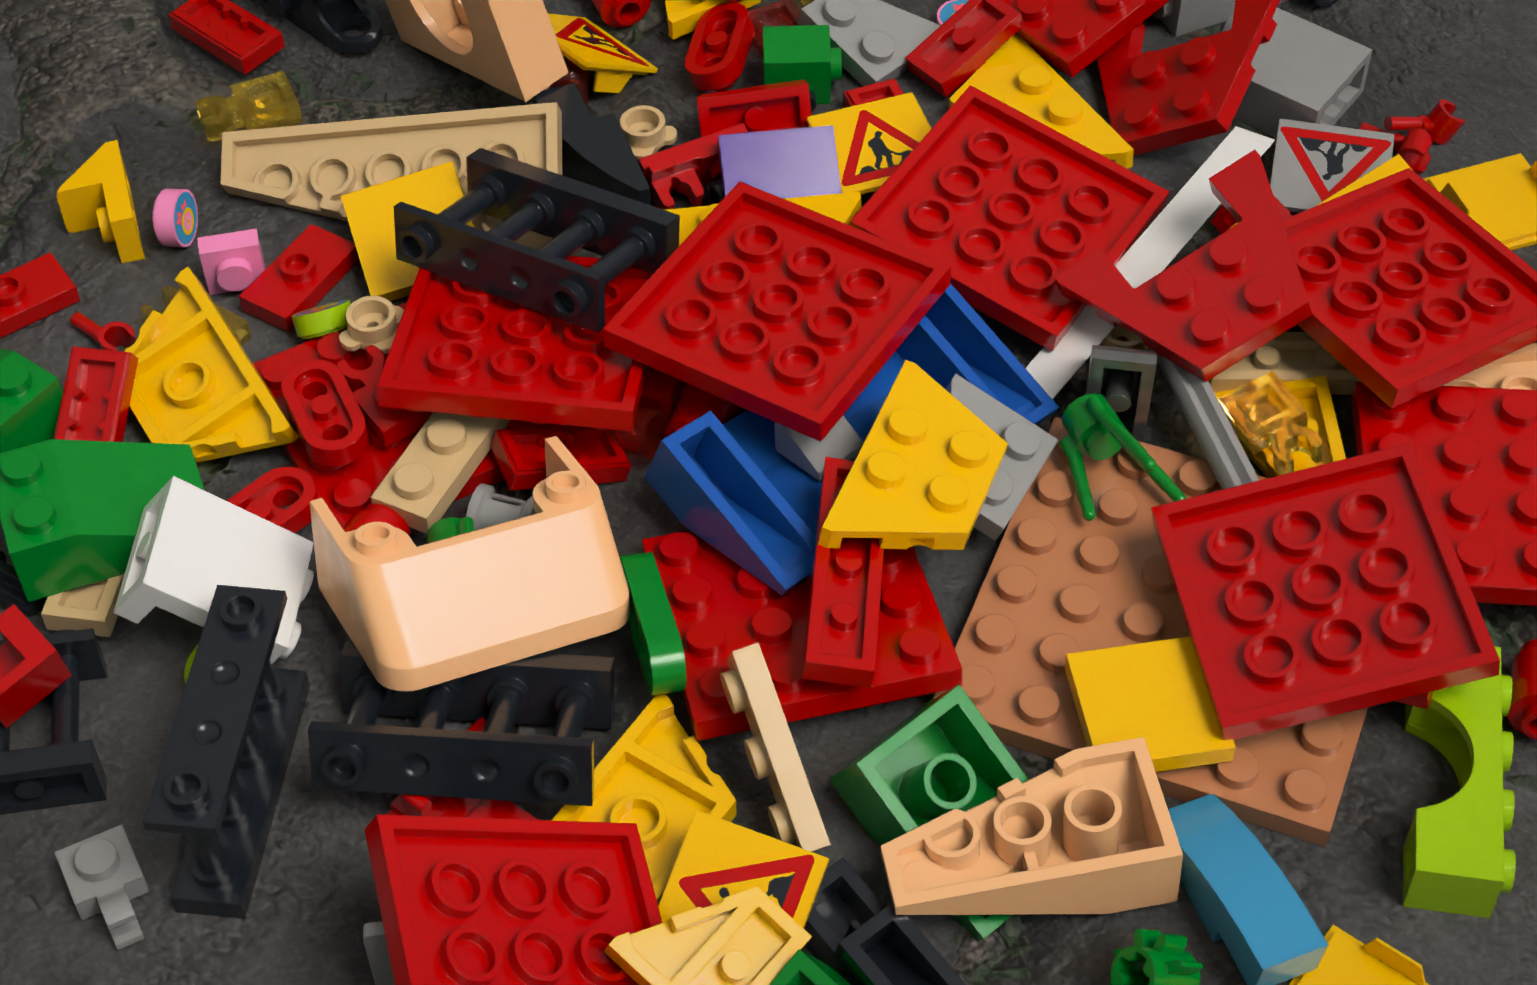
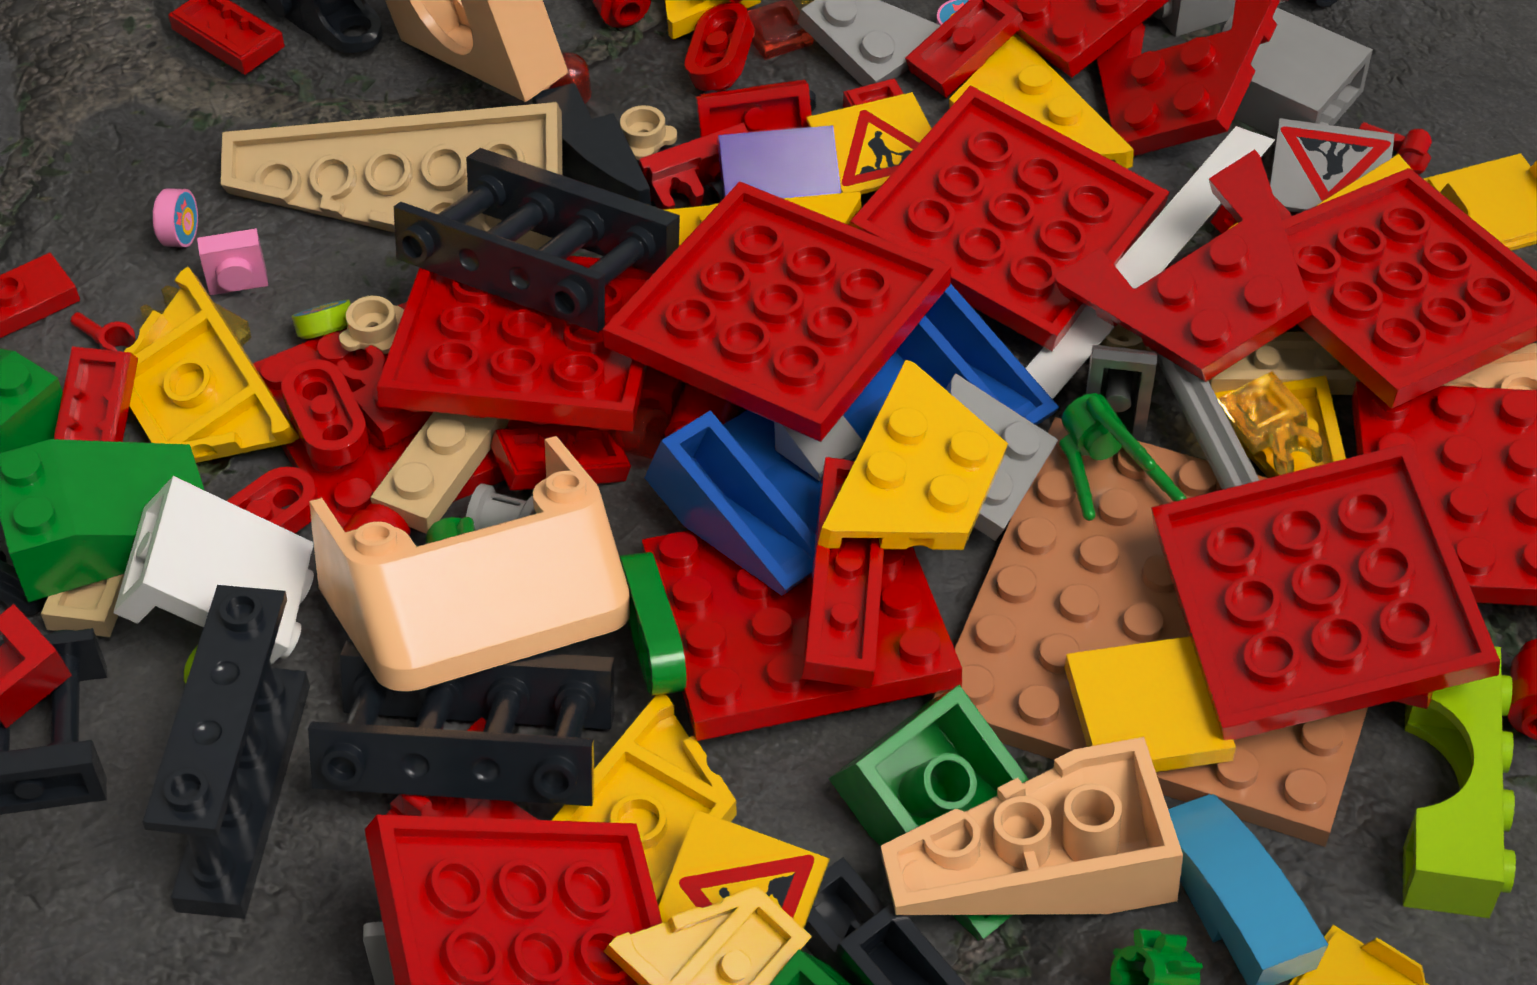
light grey plate [55,824,150,950] -> none
yellow slope [56,140,145,264] -> none
clear yellow plate [195,70,303,141] -> none
red plate [239,224,360,333] -> none
yellow tile [341,161,474,301] -> none
yellow piece [547,13,658,93] -> none
tan plate [720,642,831,852] -> none
green brick [763,25,842,104] -> none
red hand [1384,99,1466,145] -> none

